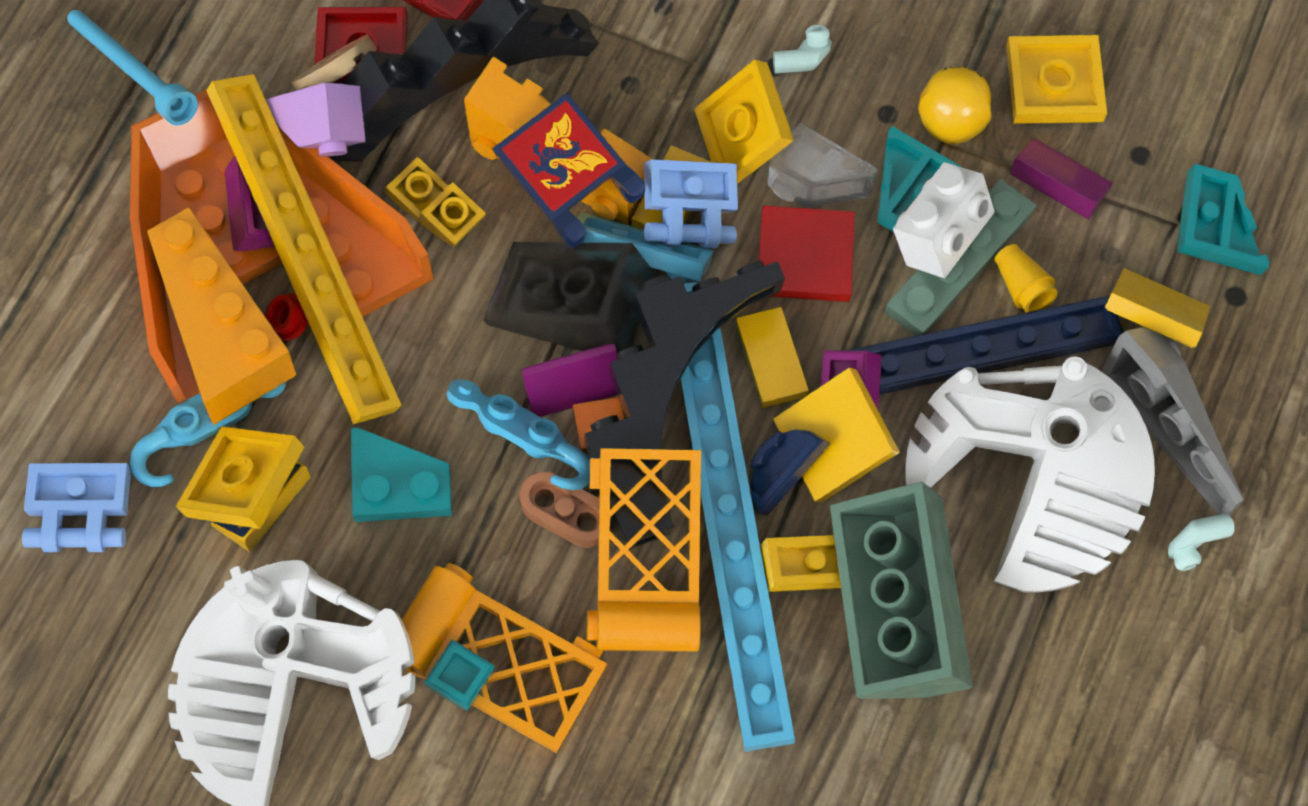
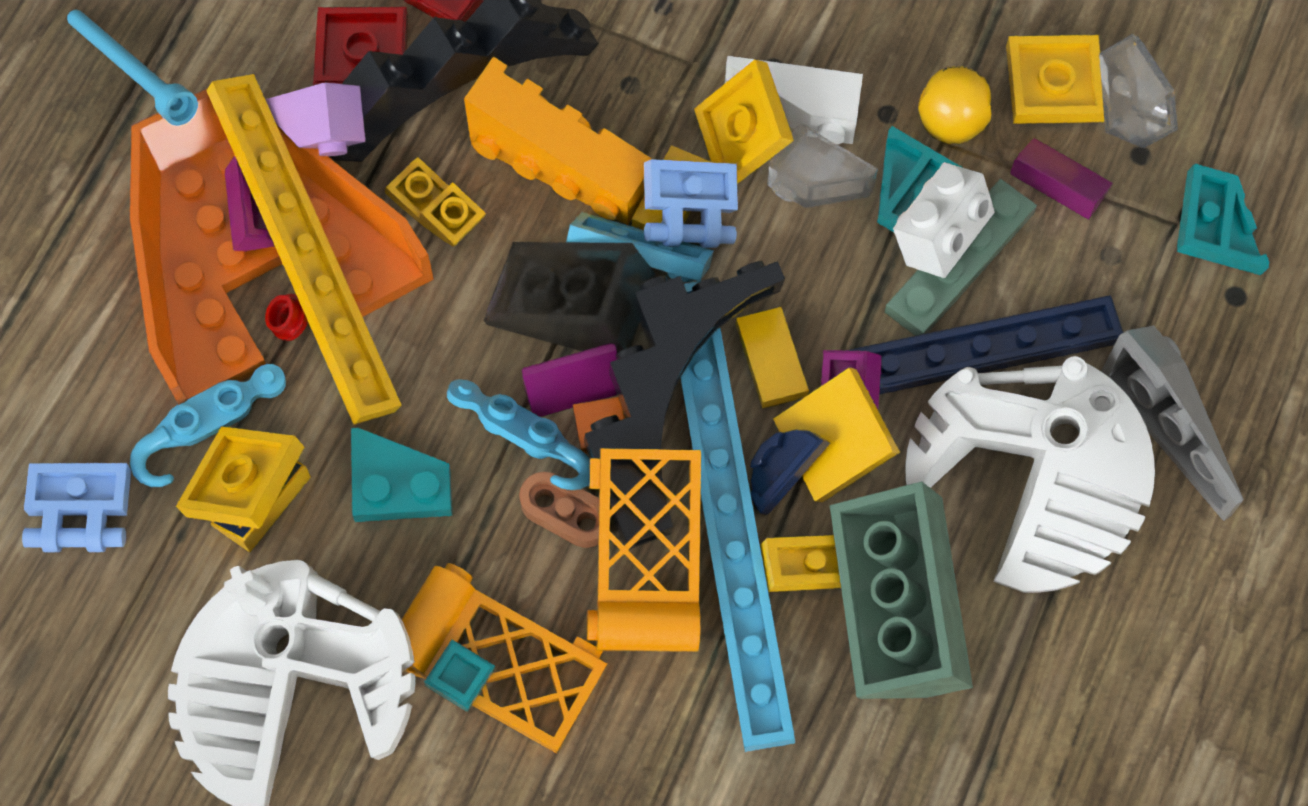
light orange wedge [147,207,296,425] -> none
tan tile [291,34,377,91] -> none
flag [493,93,645,248] -> none
red tile [759,206,855,302] -> none
light aqua arm [773,25,832,74] -> none
yellow cone [995,244,1058,313] -> none
yellow tile [1105,268,1211,348] -> none
light aqua arm [1168,513,1234,571] -> none
none -> white slope [725,56,863,145]
none -> clear slope [1099,34,1178,148]

